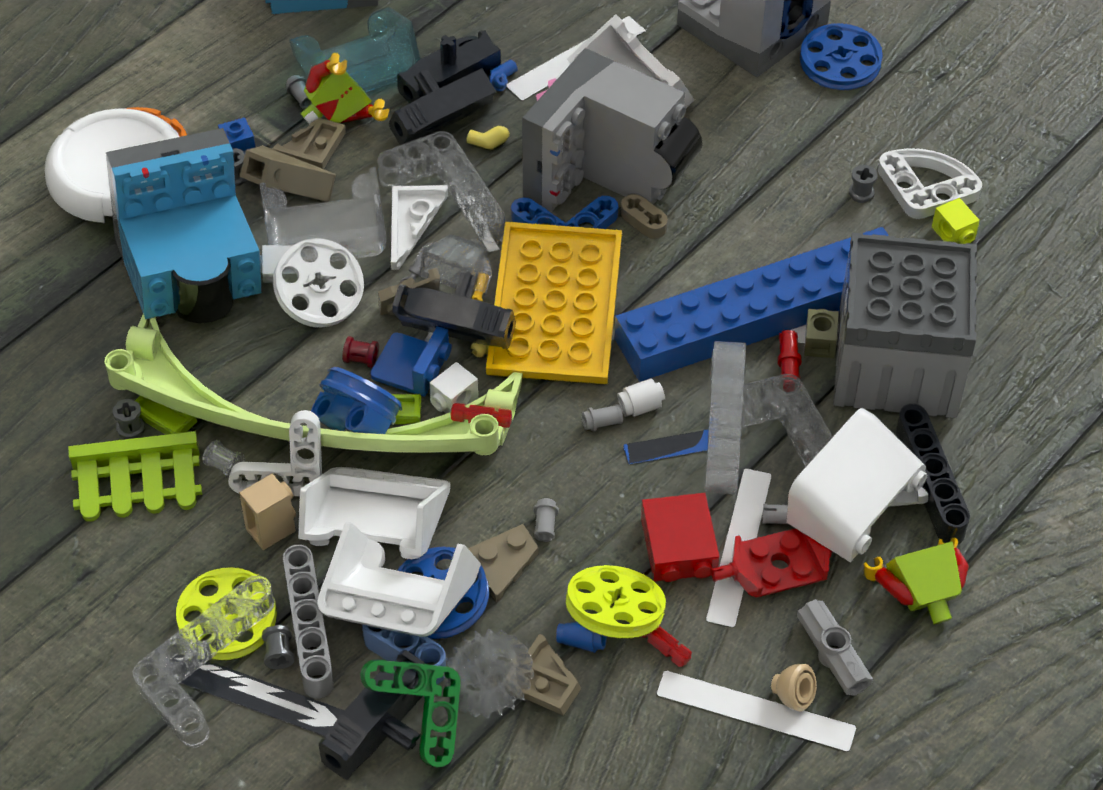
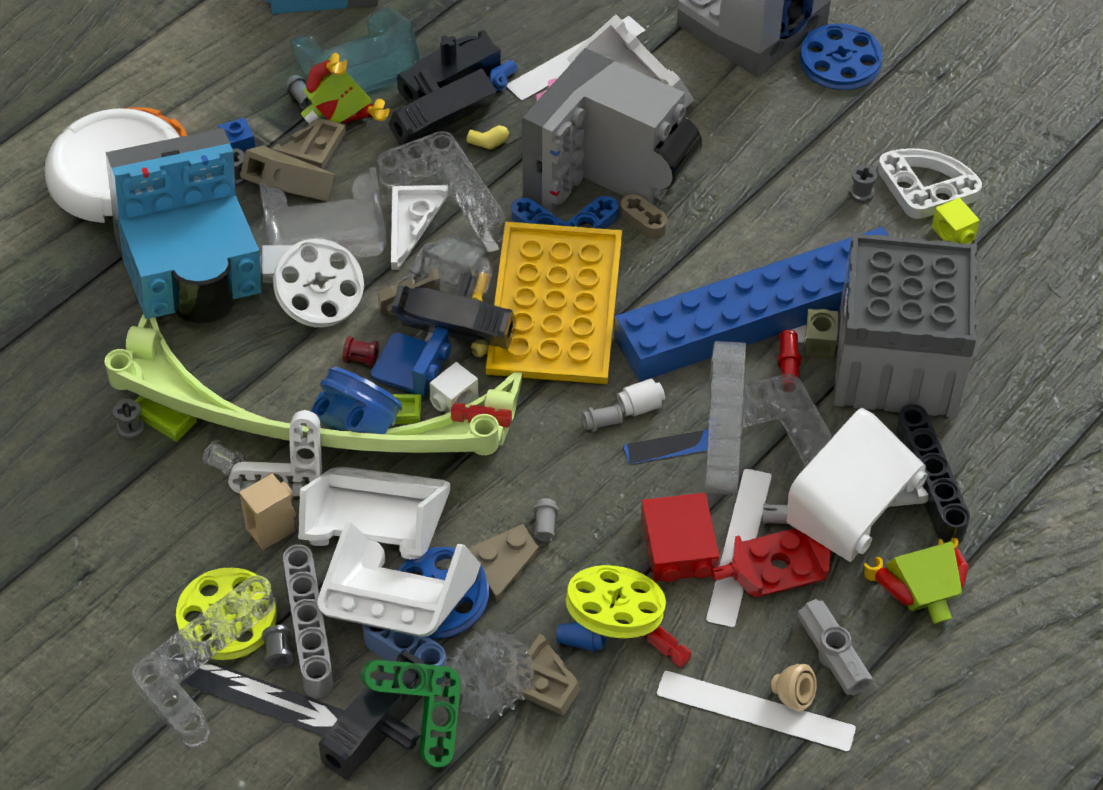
lime fence [68,431,202,522] -> none

